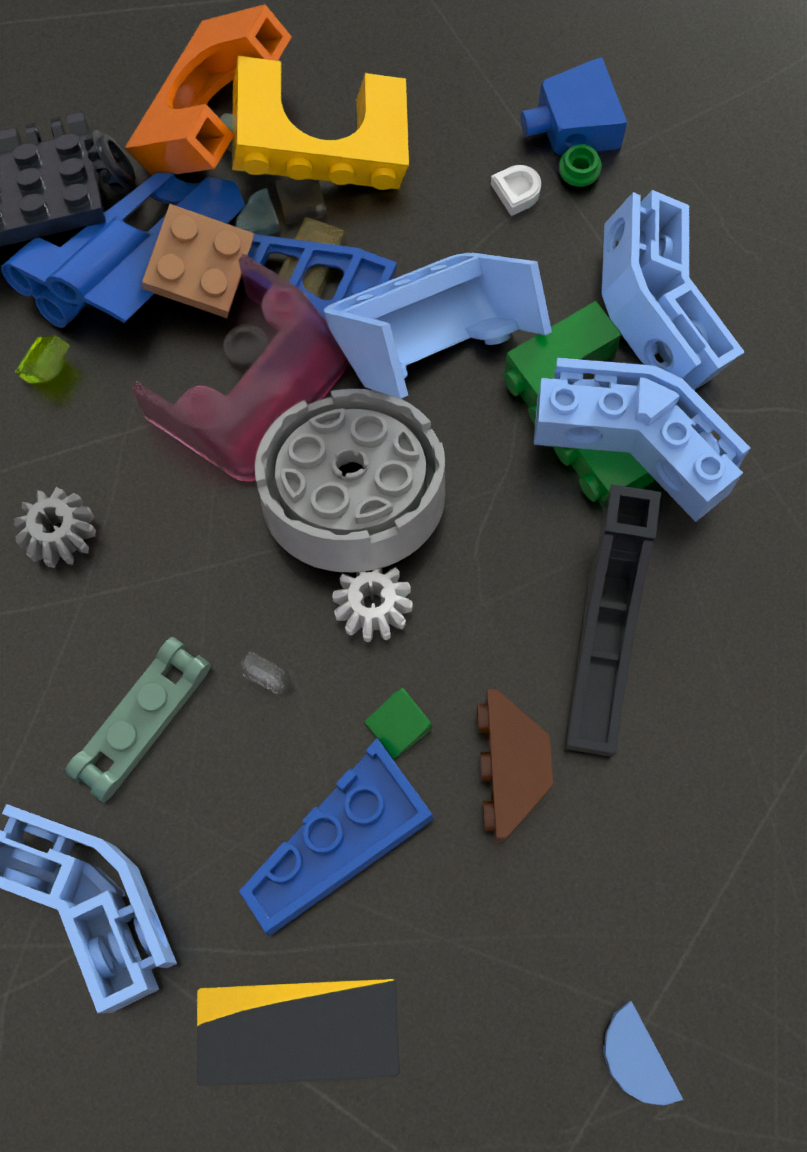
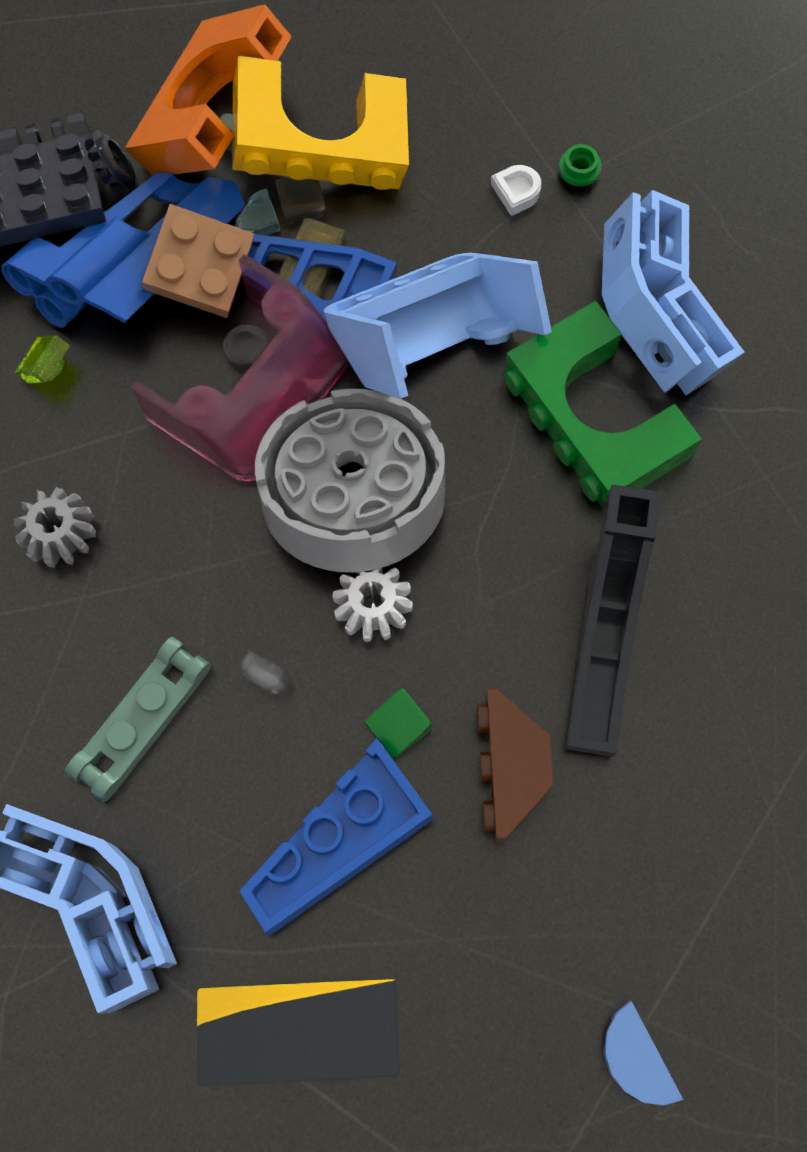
blue torso [520,57,627,155] -> none
light blue brick [534,358,750,522] -> none

